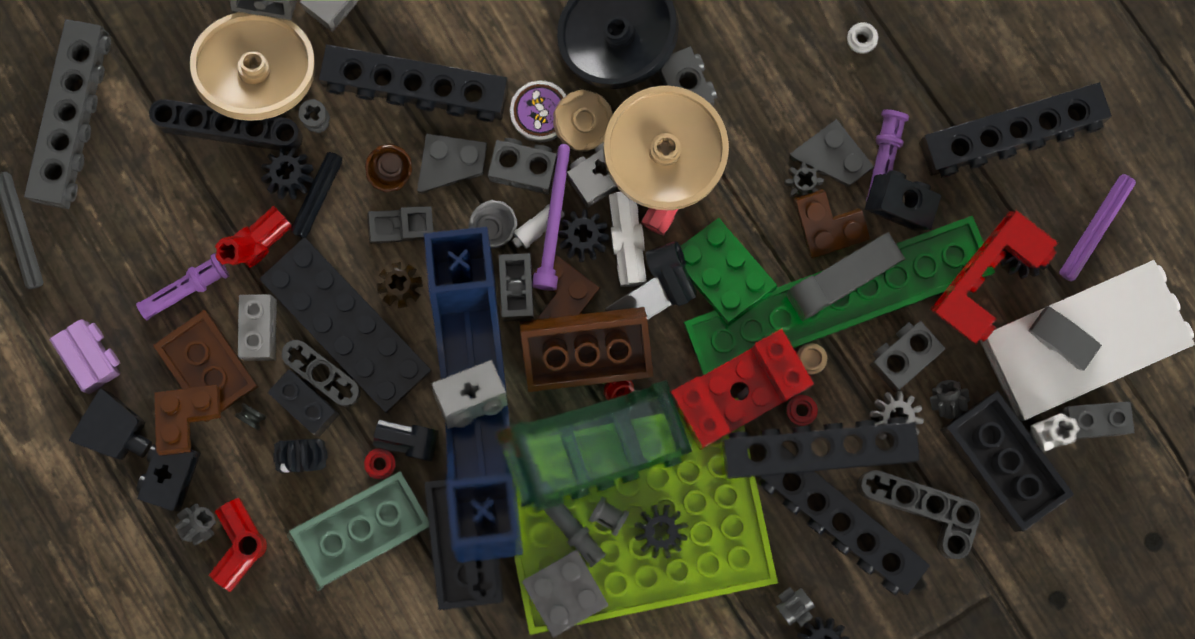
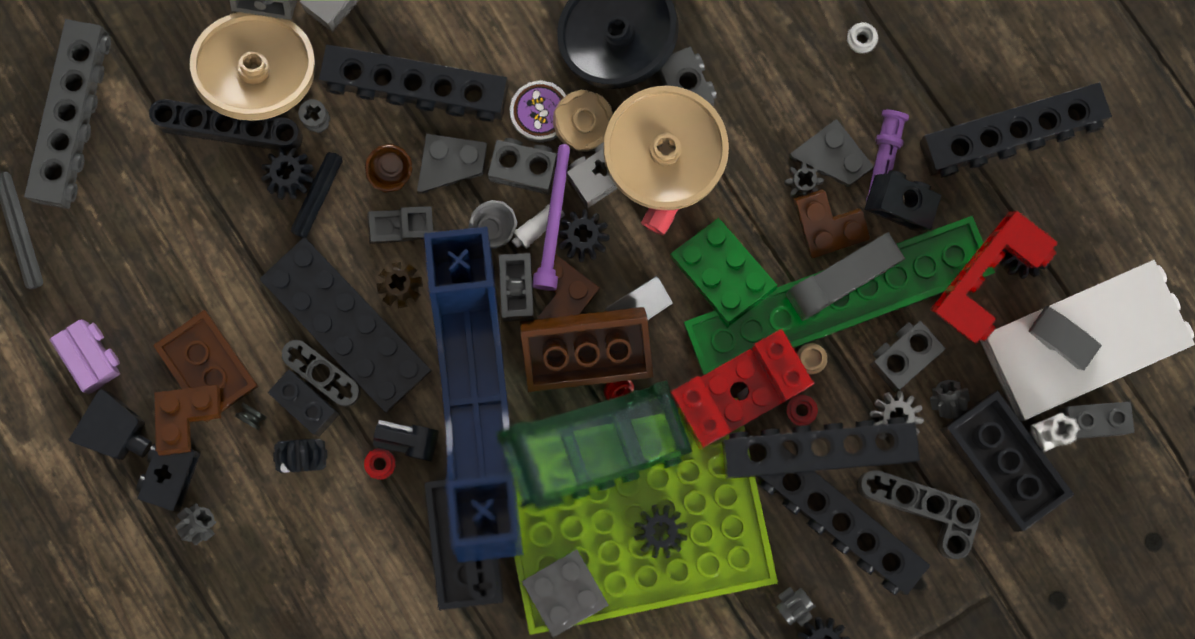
medium lavender pin [136,253,229,320] -> none
red piece [209,498,267,592] -> none
red piece [215,206,292,268] -> none
light grey brick [238,294,277,361] -> none
sand green plate [287,471,429,591] -> none
light grey brick [431,360,507,429] -> none
dark grey pin [530,481,607,568] -> none
dark grey bush [588,496,629,536] -> none
white piece [609,192,647,287] -> none
black piece [646,241,697,306] -> none
medium lavender axle [1059,174,1136,281] -> none

